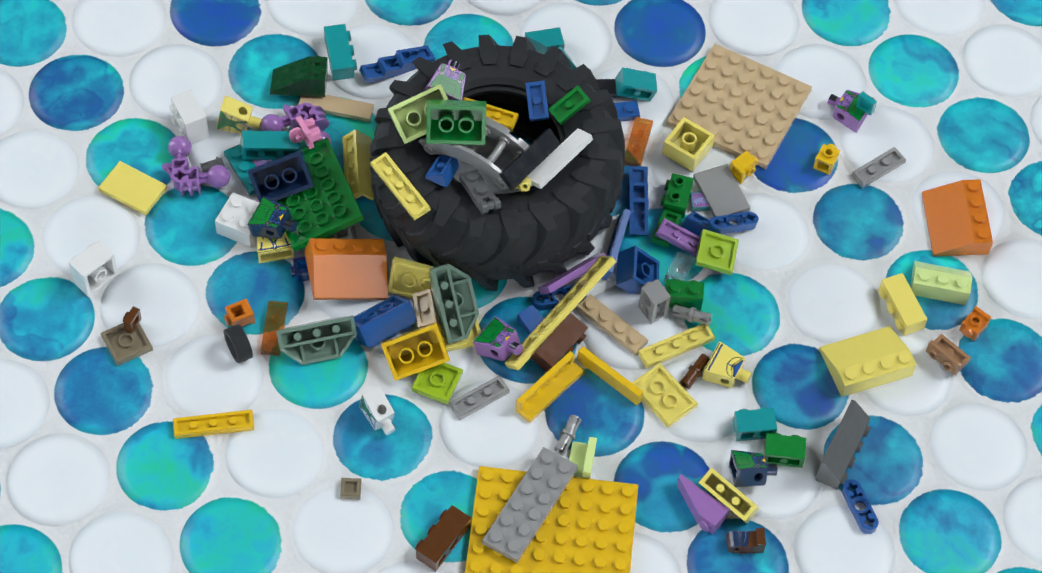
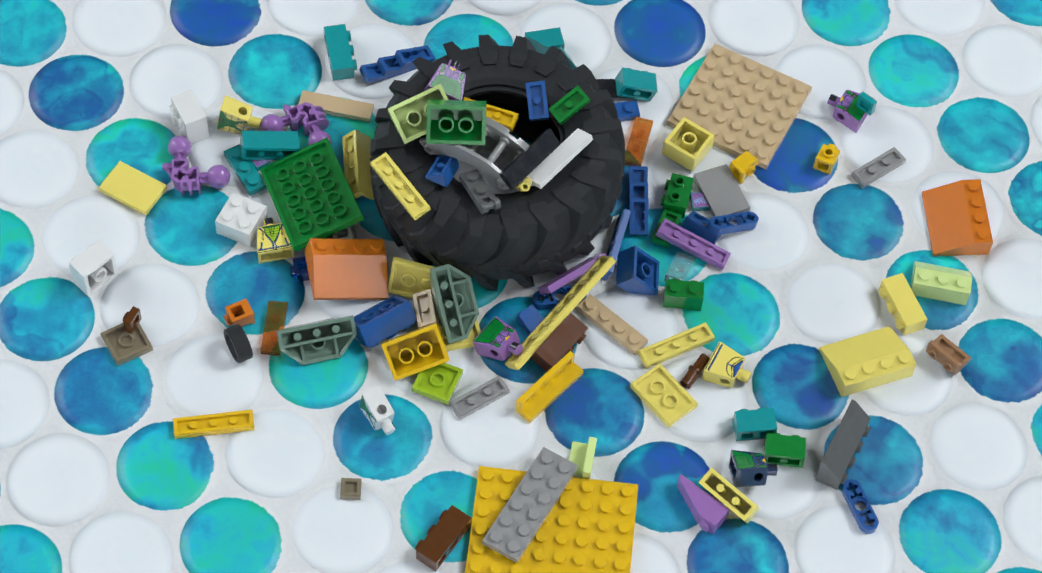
dark grey pin [200,156,225,172] -> none
dark blue slope [247,150,314,203] -> none
torso [247,196,297,239] -> none
dark green slope [270,56,328,97] -> none
bright pink hips [289,116,322,149] -> none
light grey pin [554,415,582,455] -> none
yellow tile [577,346,643,406] -> none
light grey brick [639,279,671,324] -> none
light grey pin [672,304,712,325] -> none
lime plate [695,229,739,275] -> none
reddish brown leg [726,528,766,554] -> none
orange brick [959,306,991,341] -> none

